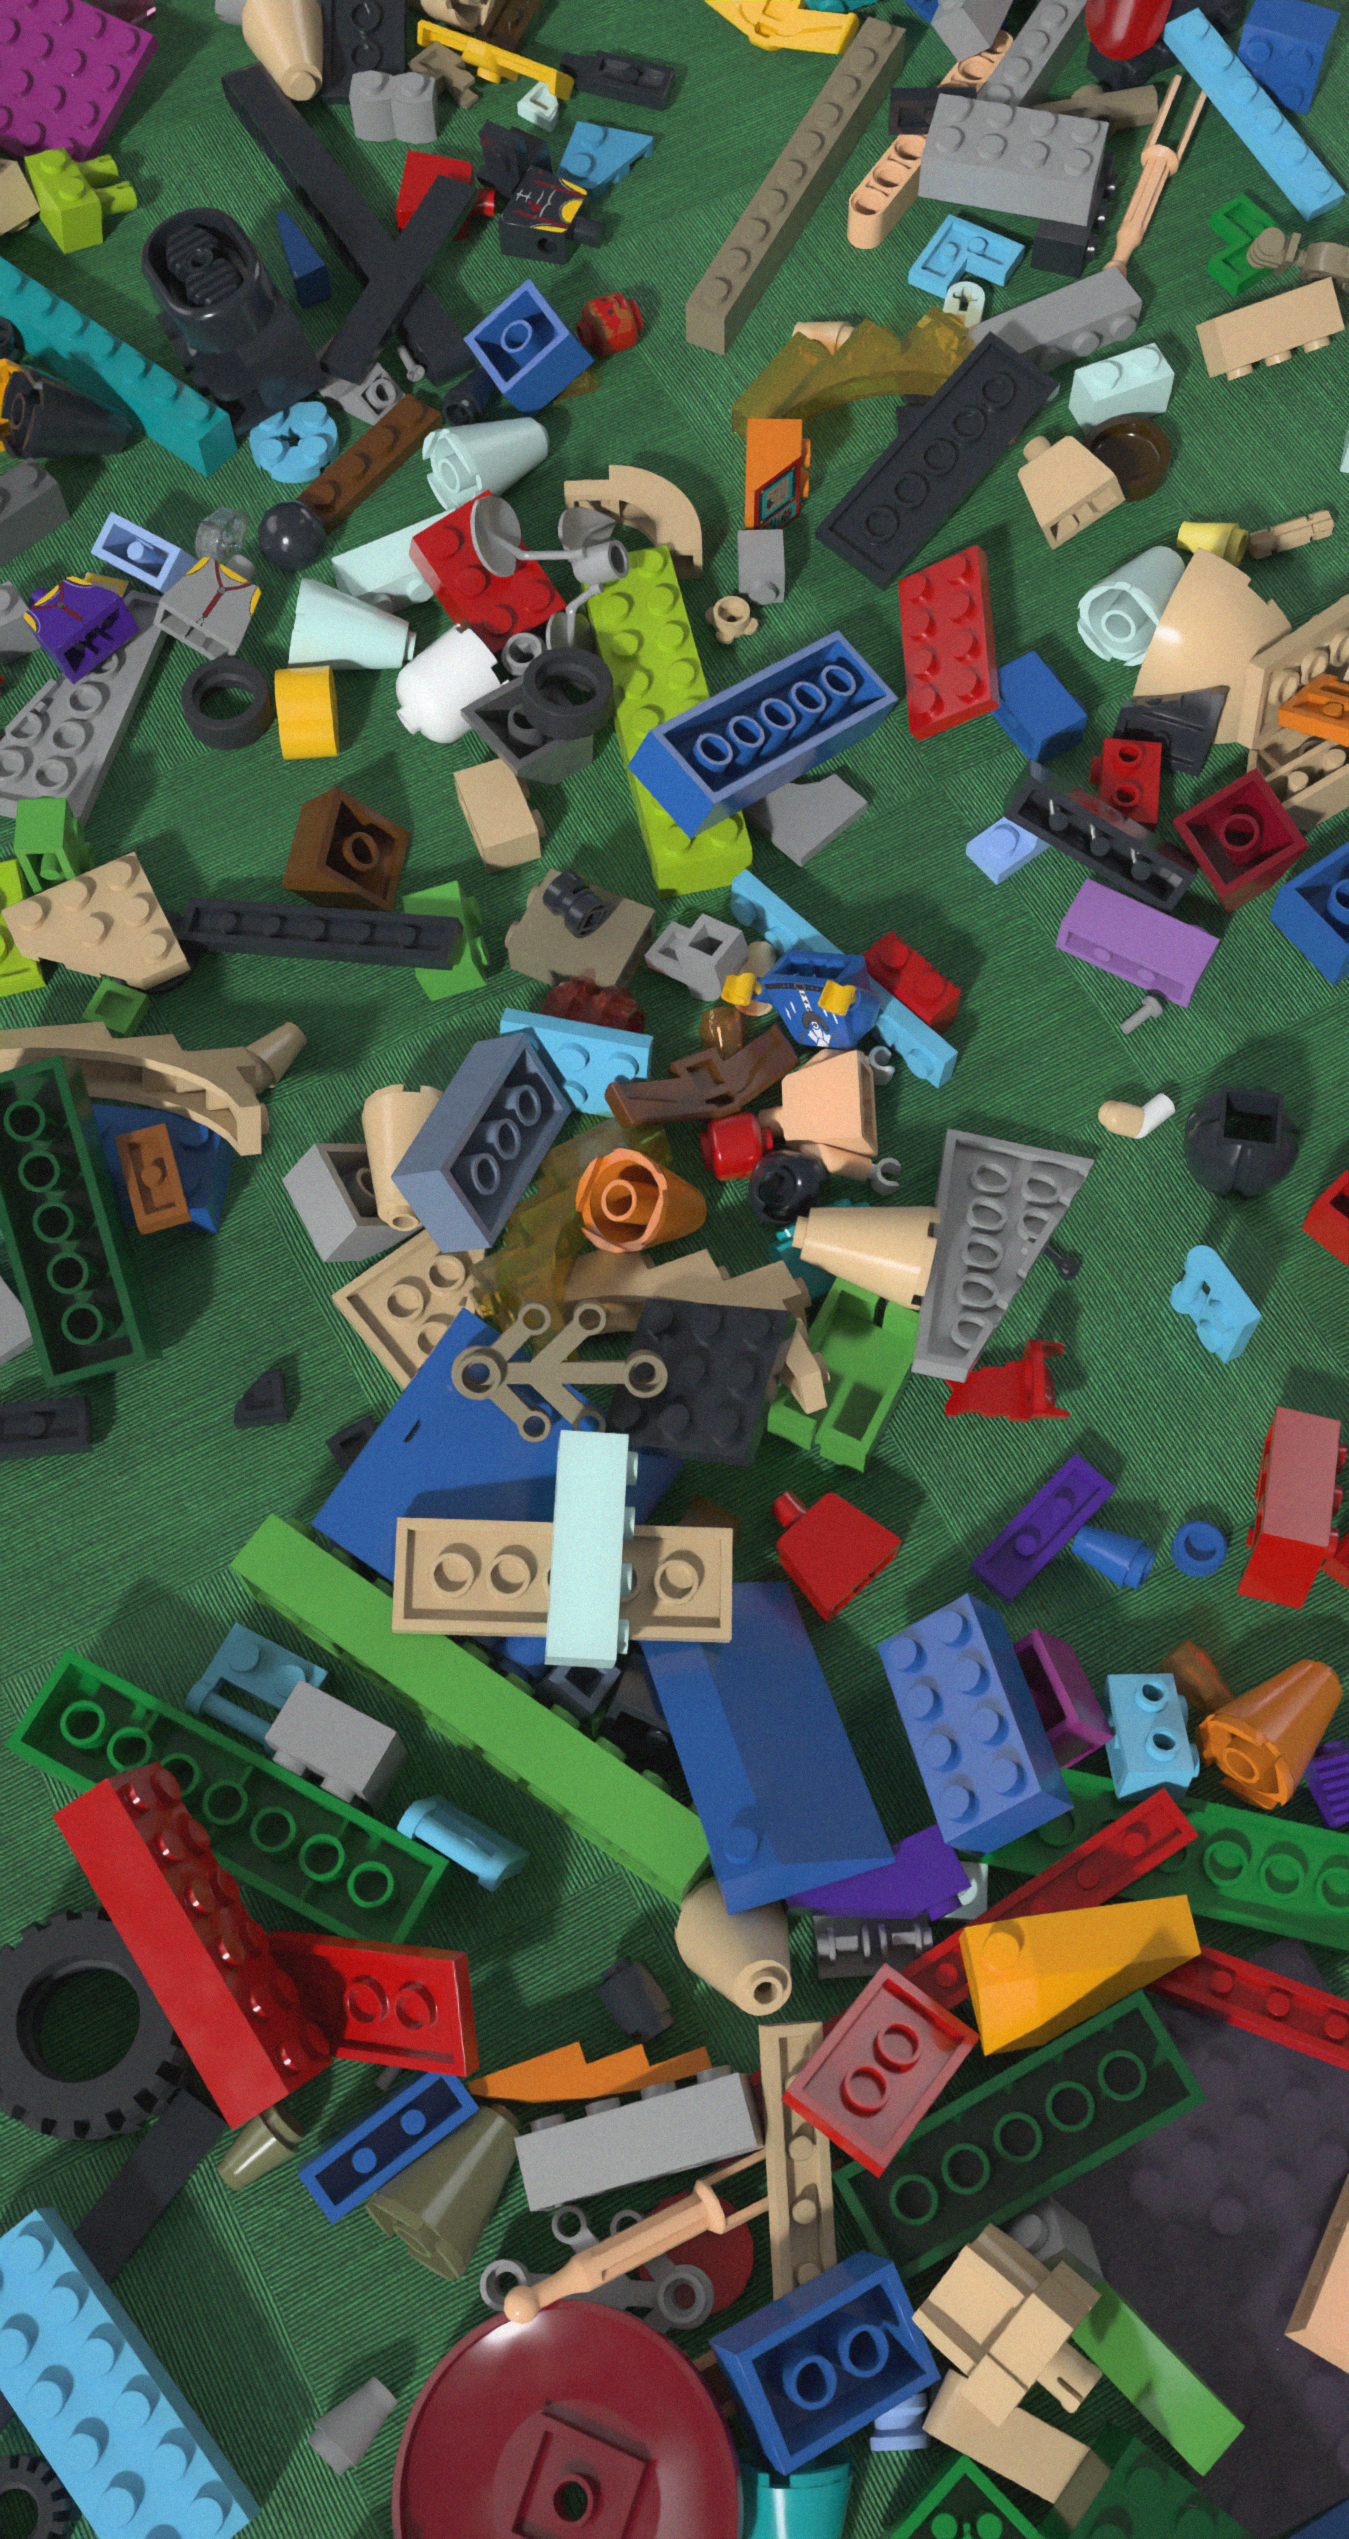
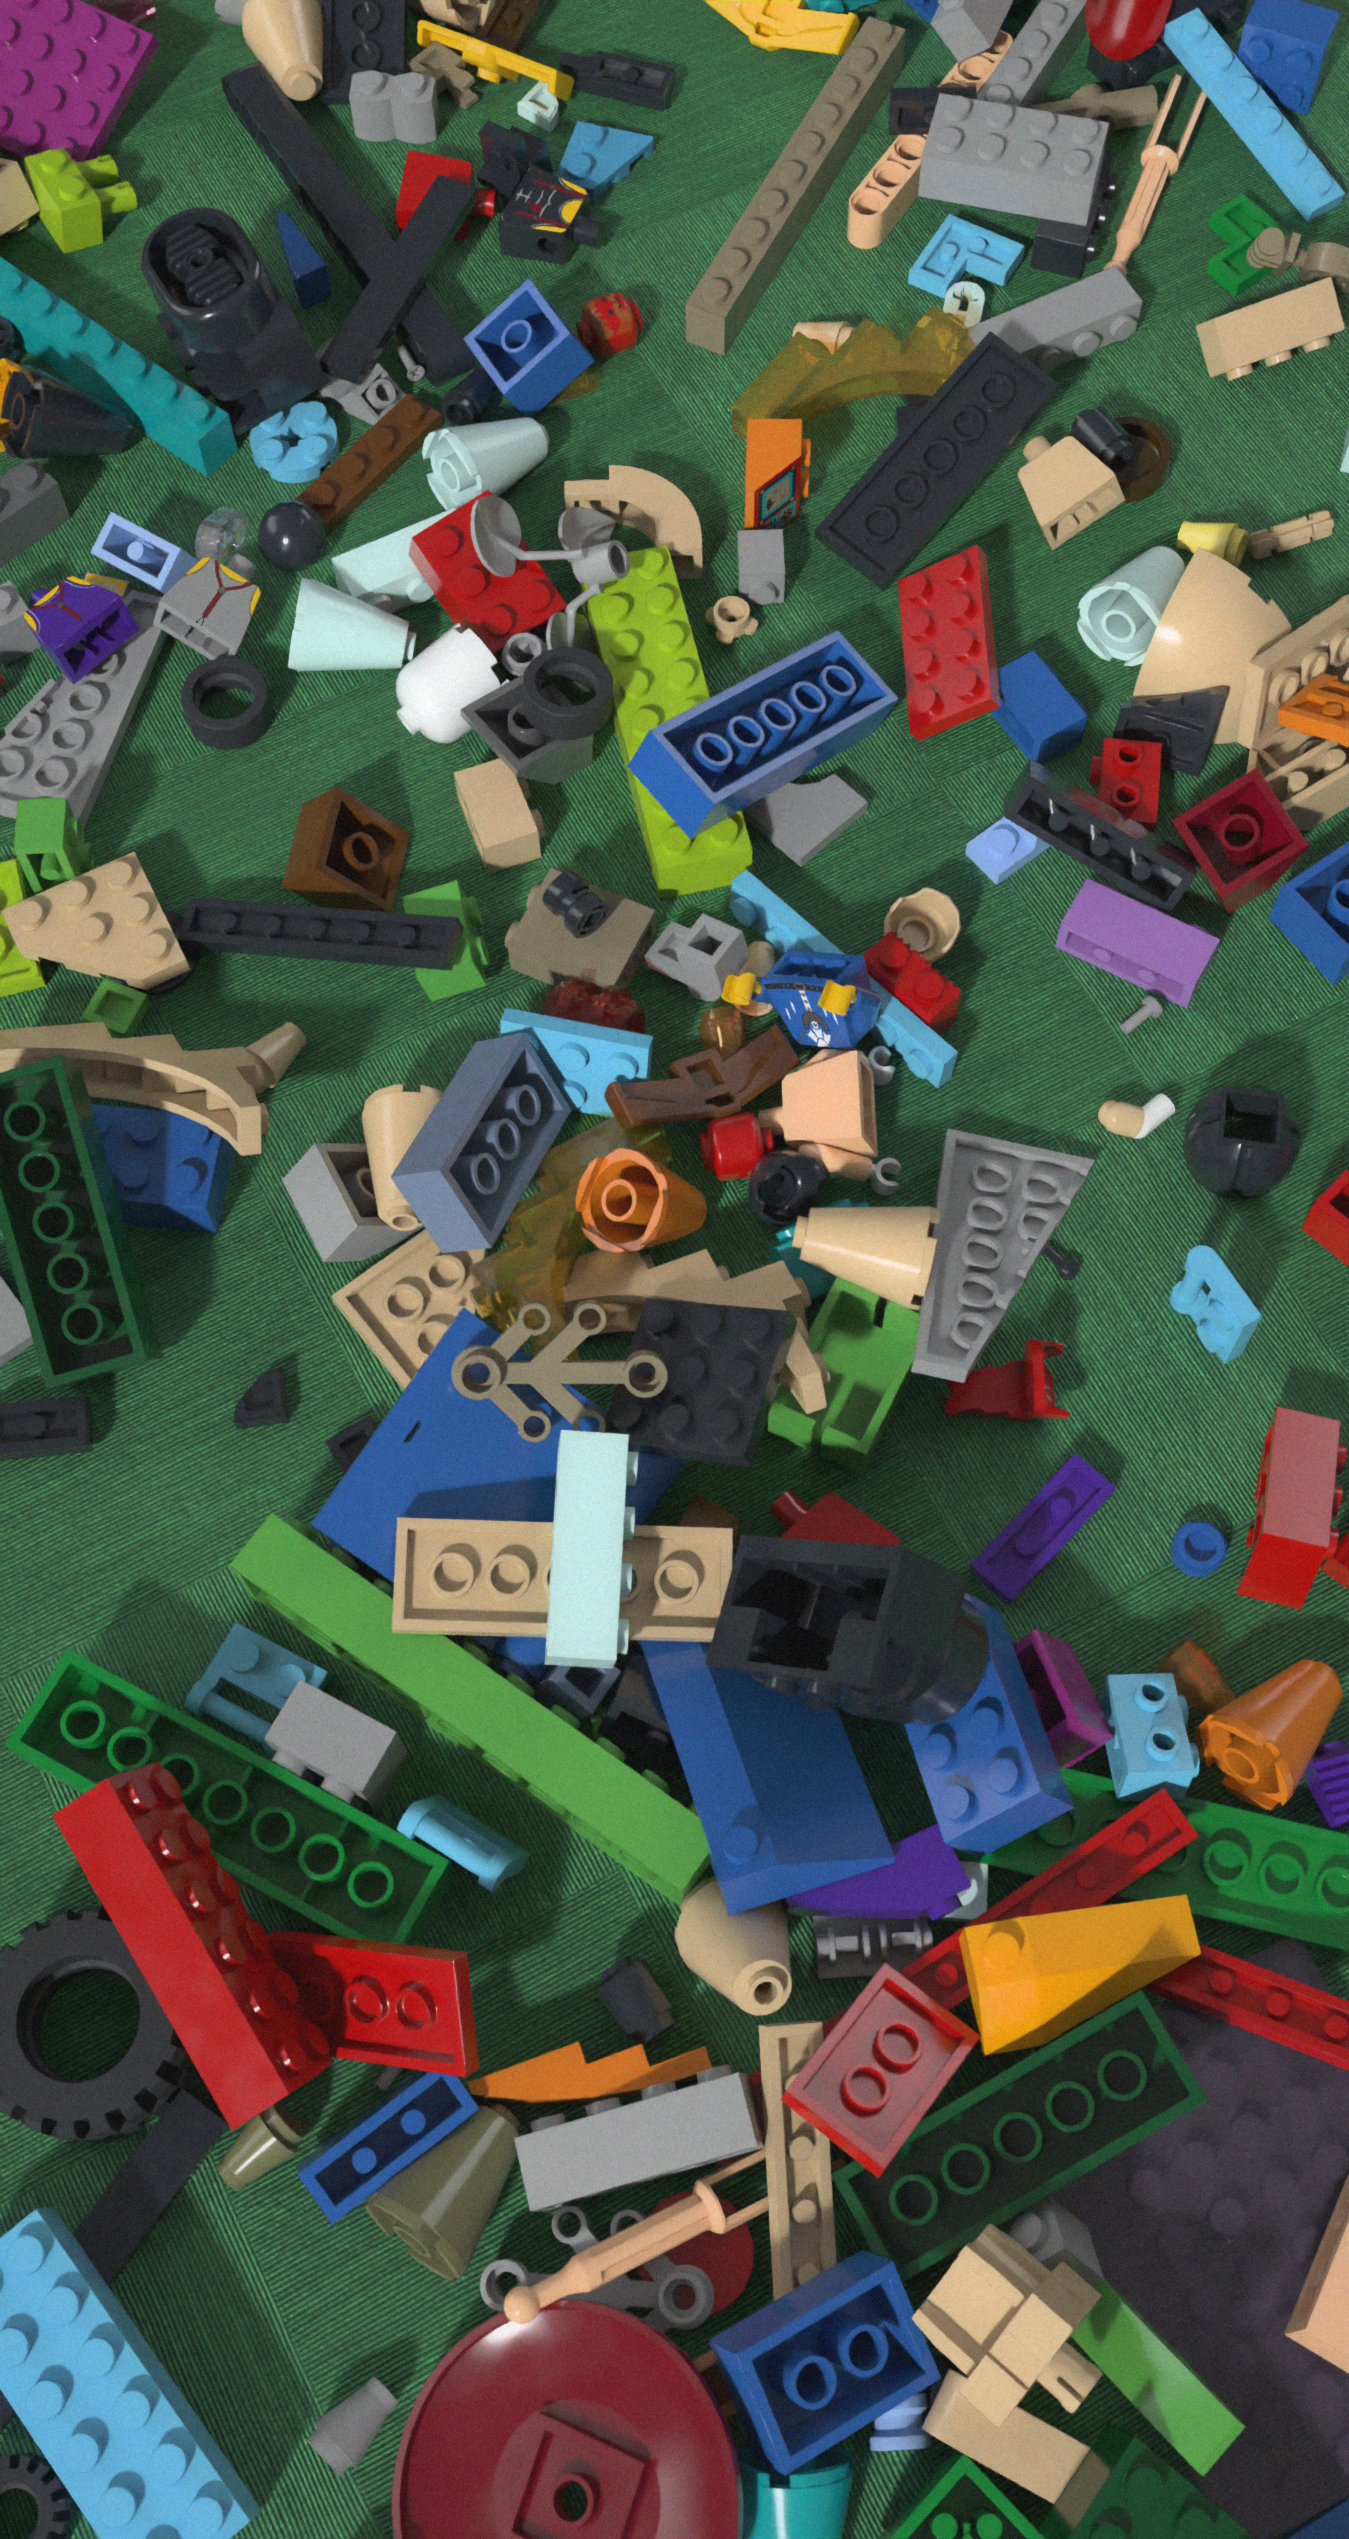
dark orange plate [115,1123,192,1235] -> none
yellow piece [275,666,339,760] -> none
light aqua brick [1068,342,1175,436] -> none
blue cone [1071,1523,1157,1590] -> none
none -> black brick [705,1535,989,1726]
none -> tan hair [883,887,961,963]
none -> black brick [1070,407,1136,474]

